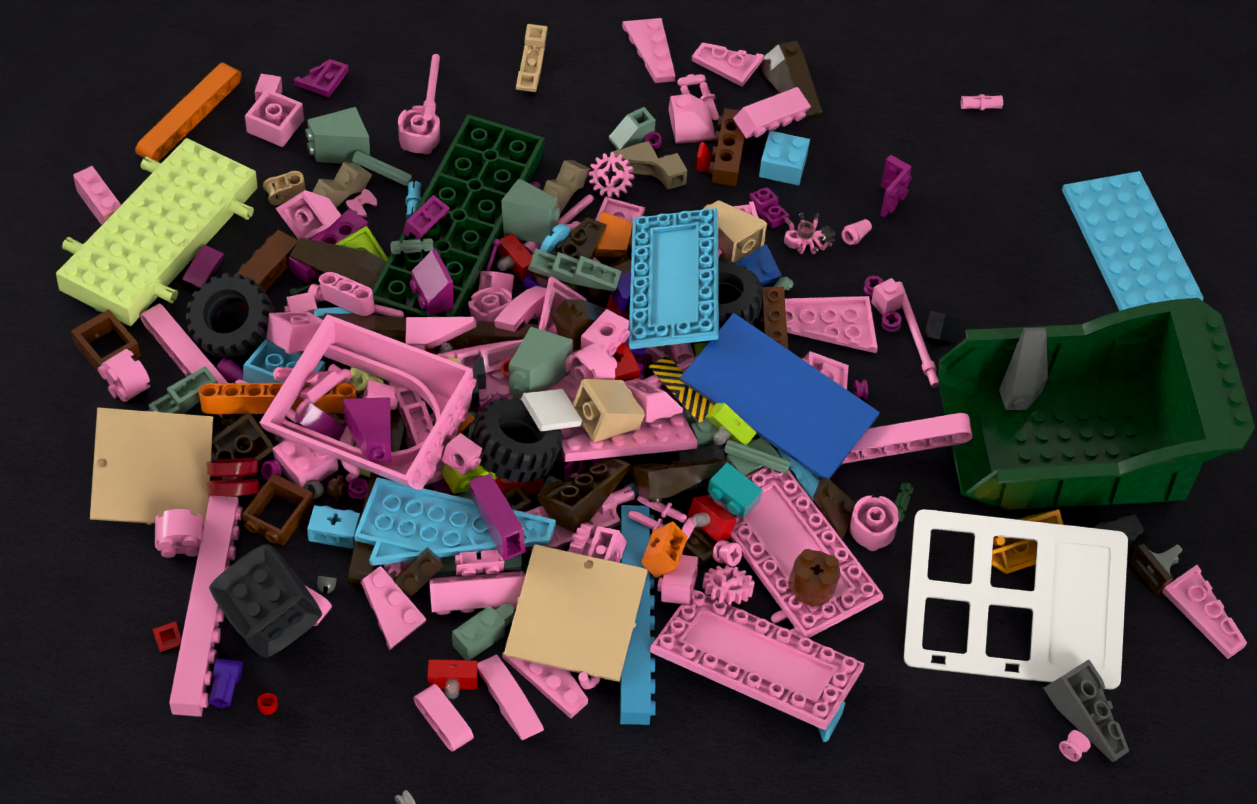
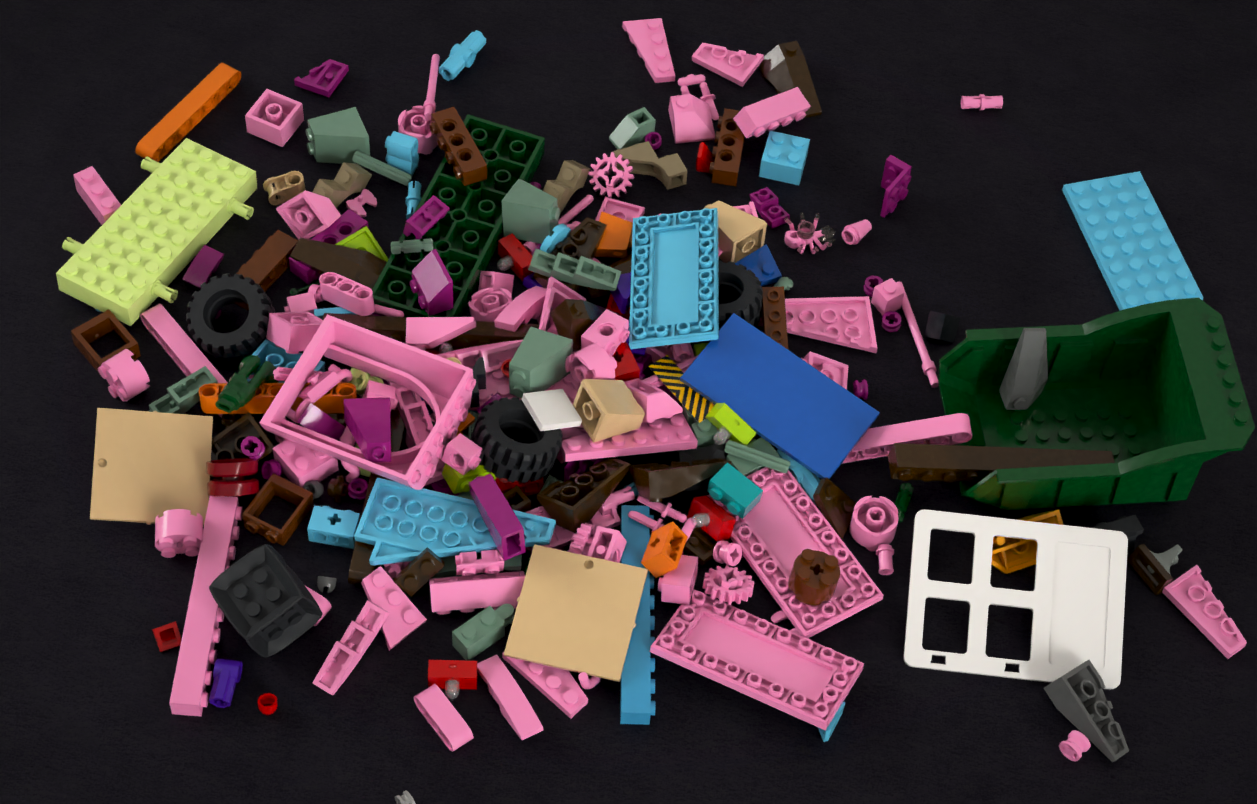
magenta cone [216,358,243,383] -> none
bright pink brick [254,74,282,101] -> none
magenta hinge [486,238,501,271] -> none
tan slope [516,24,547,92] -> none
none -> dark green piece [215,355,279,413]
none -> magenta bush [241,436,265,459]
none -> bright pink slope [313,600,389,695]
none -> medium azure brick [385,131,419,175]
none -> reddish brown brick [429,107,487,186]
none -> medium azure piece [439,30,486,81]
none -> bright pink pin [876,544,894,575]
none -> dark brown brick [888,443,1115,483]

